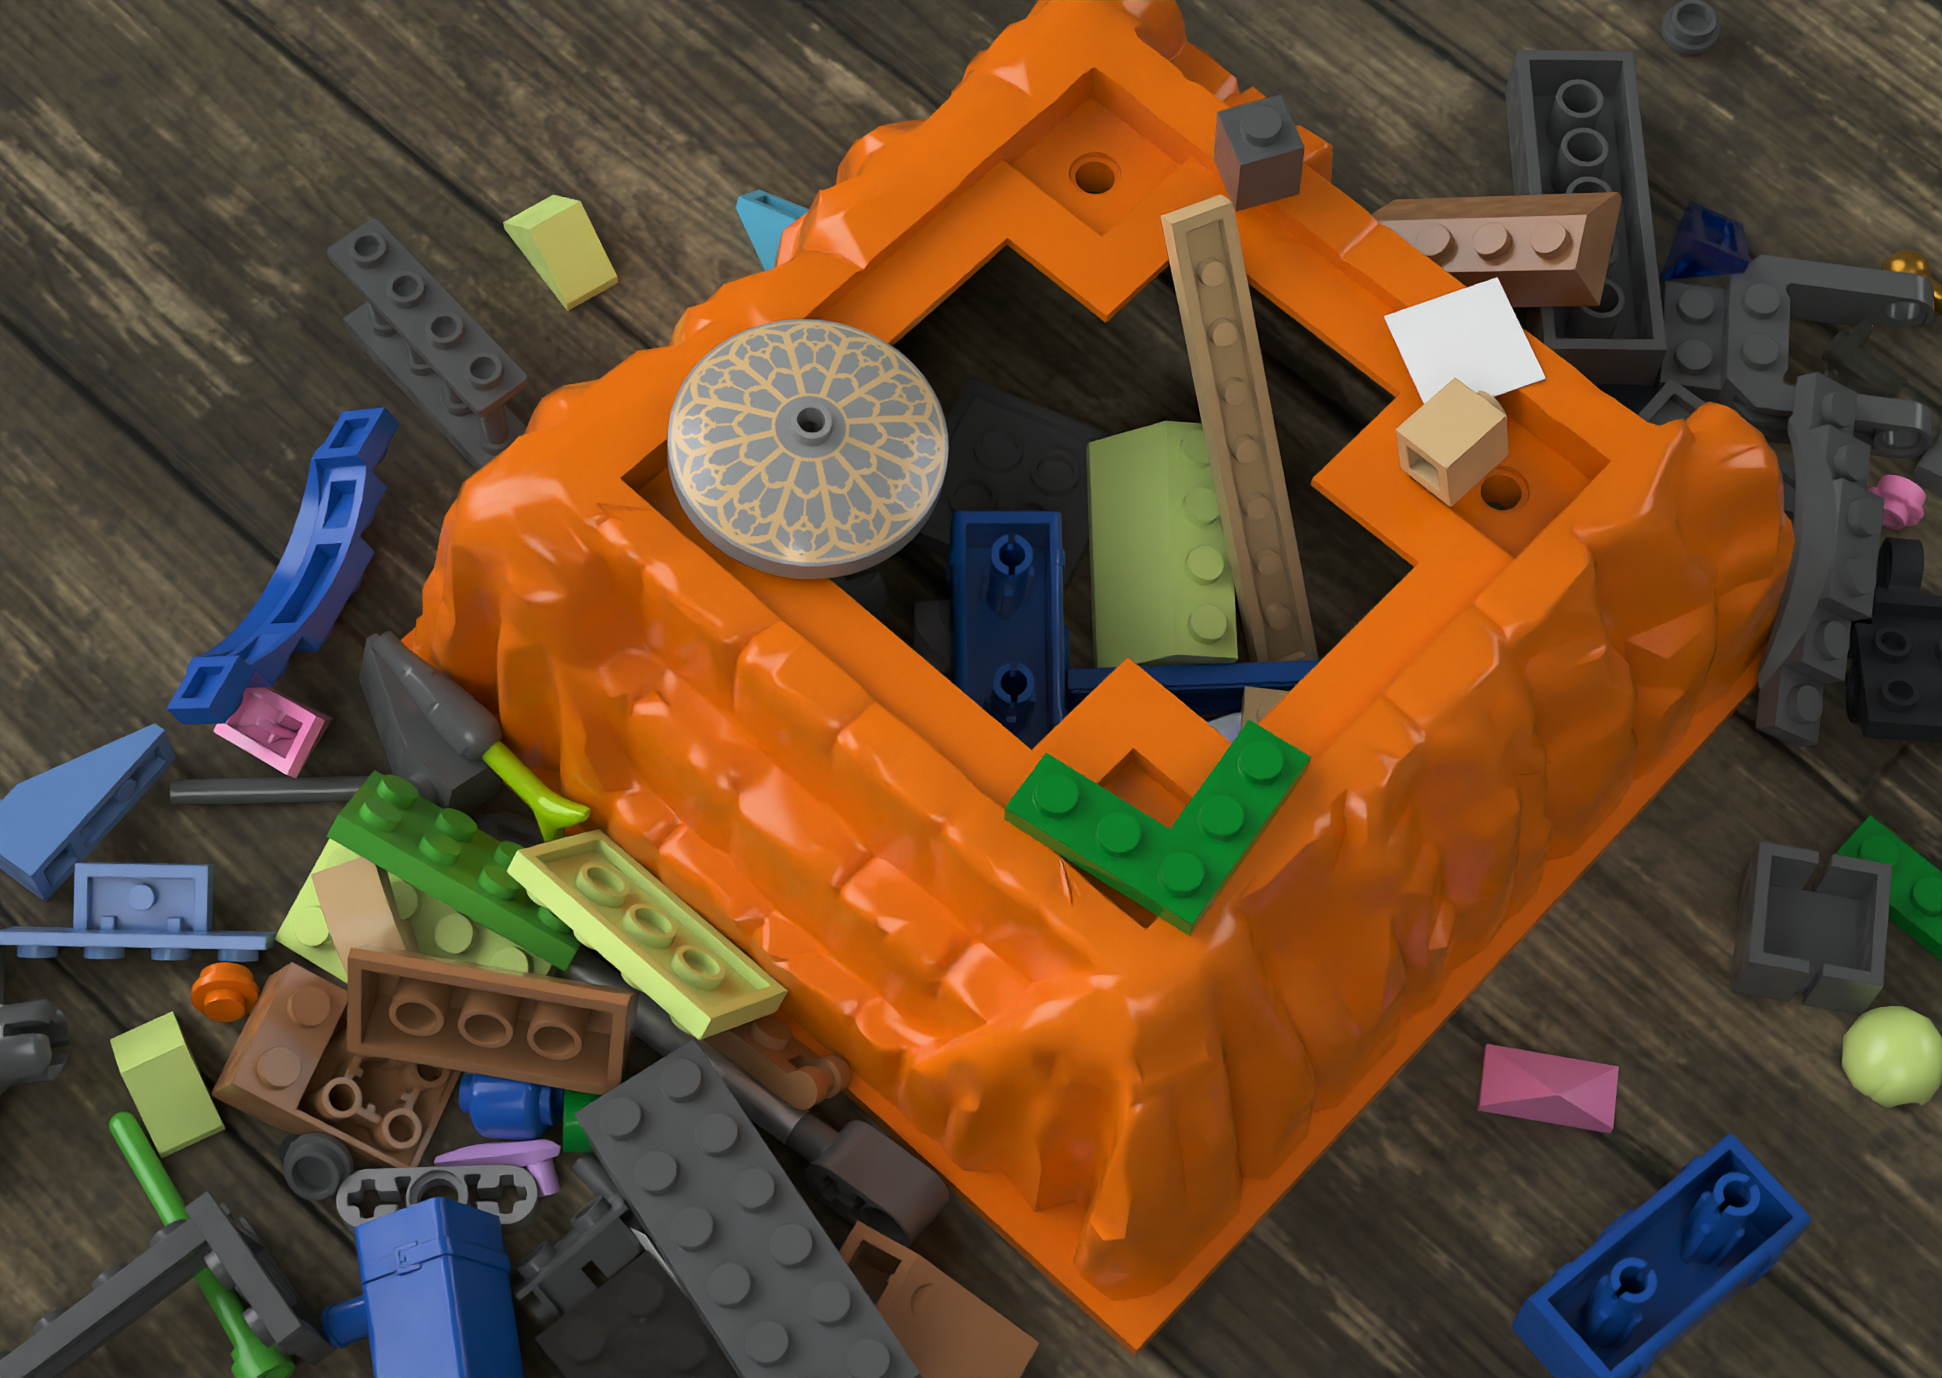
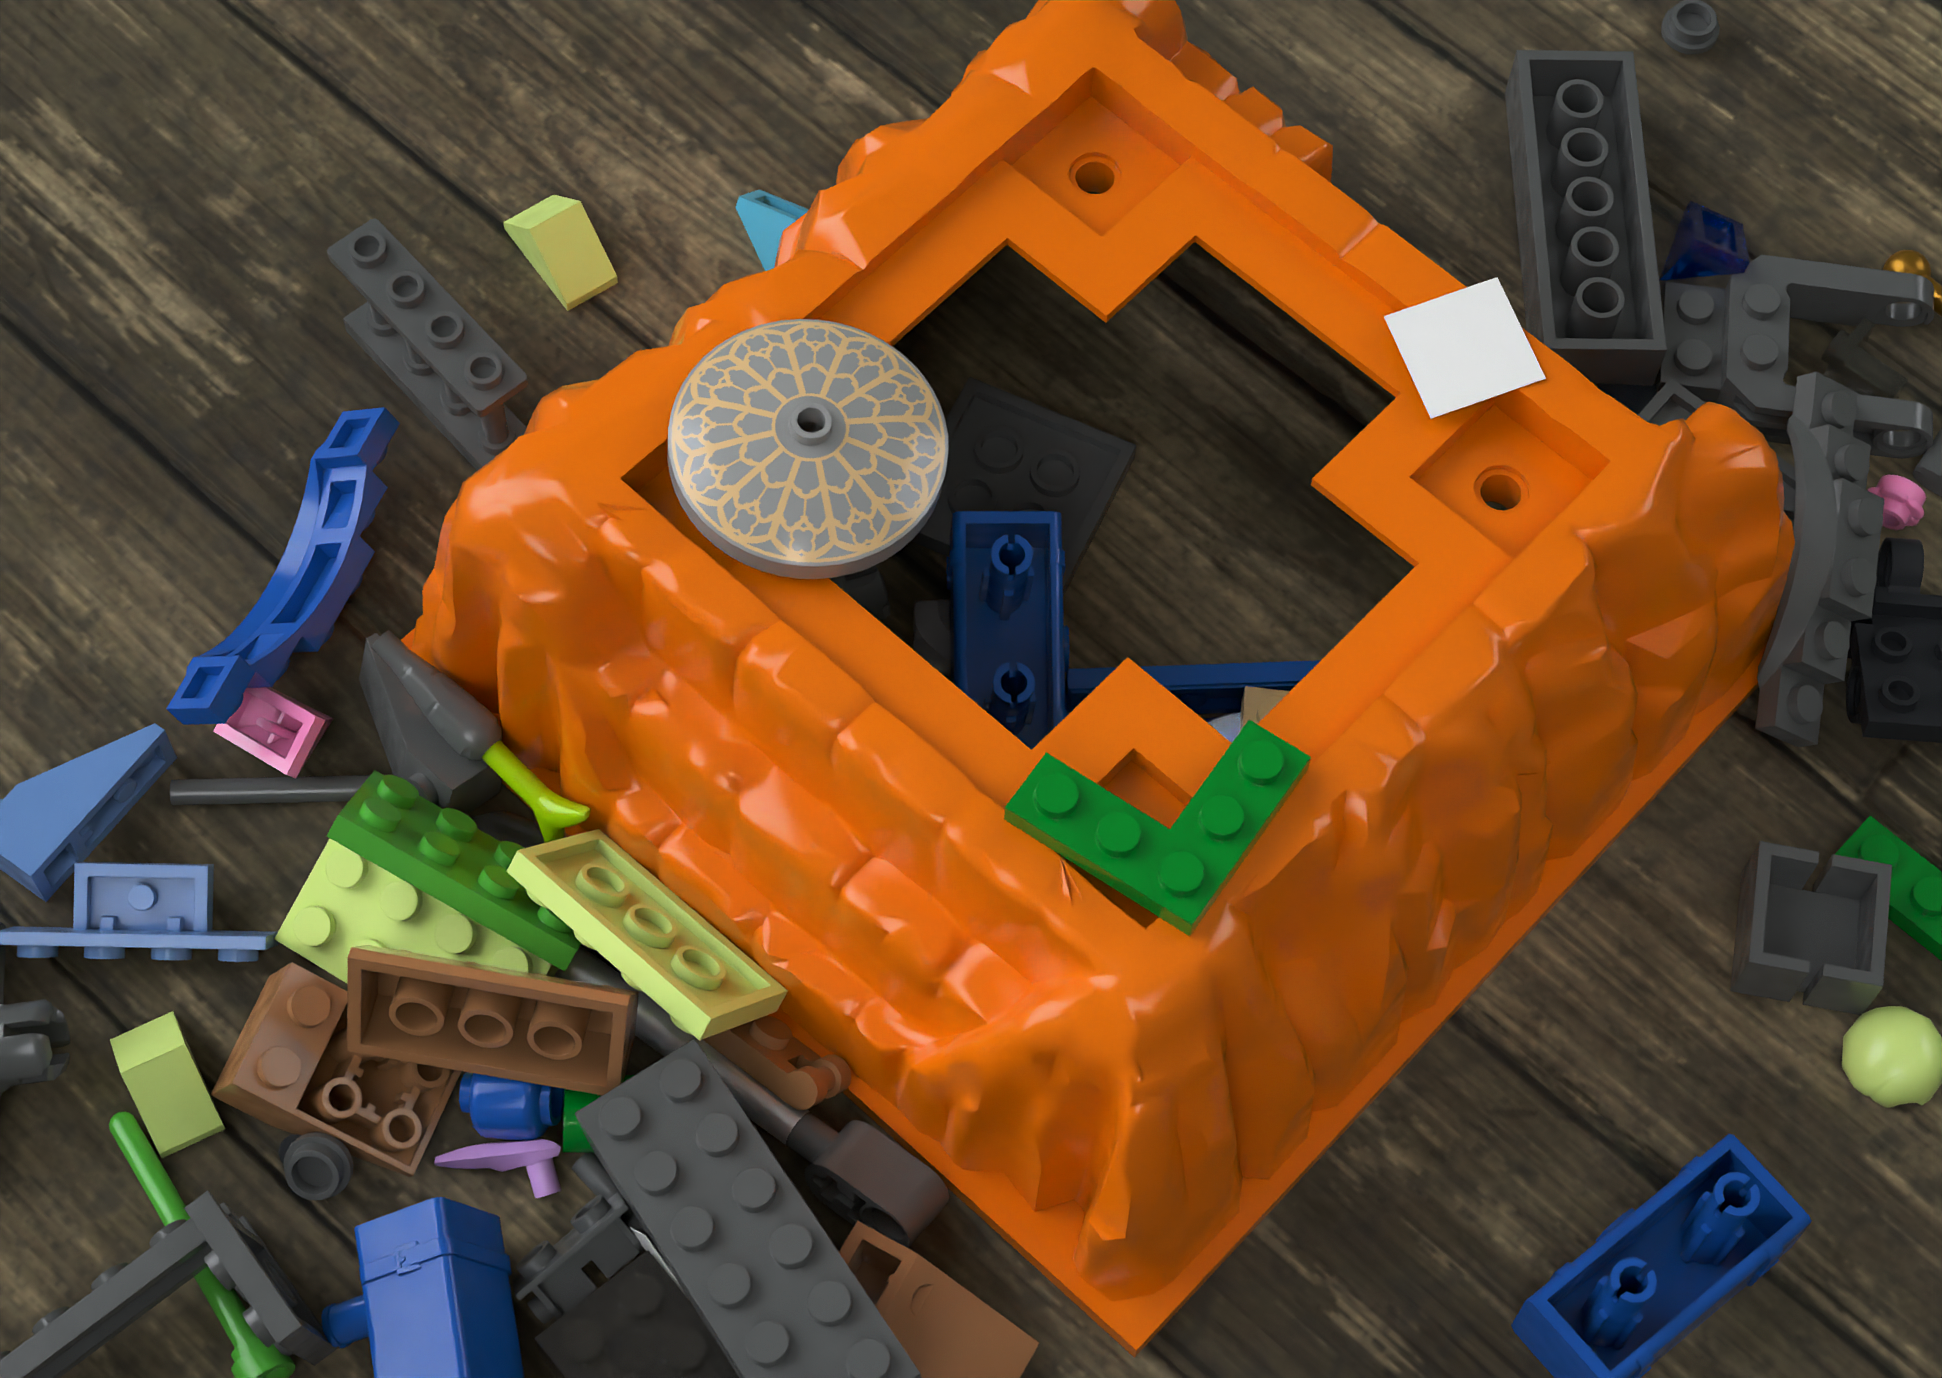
orange plate [191,962,260,1022] -> none
tan slope [311,857,419,974] -> none
light grey beam [336,1164,540,1235] -> none
yellowish green slope [1086,421,1238,668] -> none
tan plate [1161,194,1319,663] -> none
dark grey brick [1213,94,1305,212] -> none
medium nougat slope [1371,192,1622,307] -> none
tan brick [1396,377,1509,507] -> none
bright pink slope [1477,1044,1619,1133] -> none

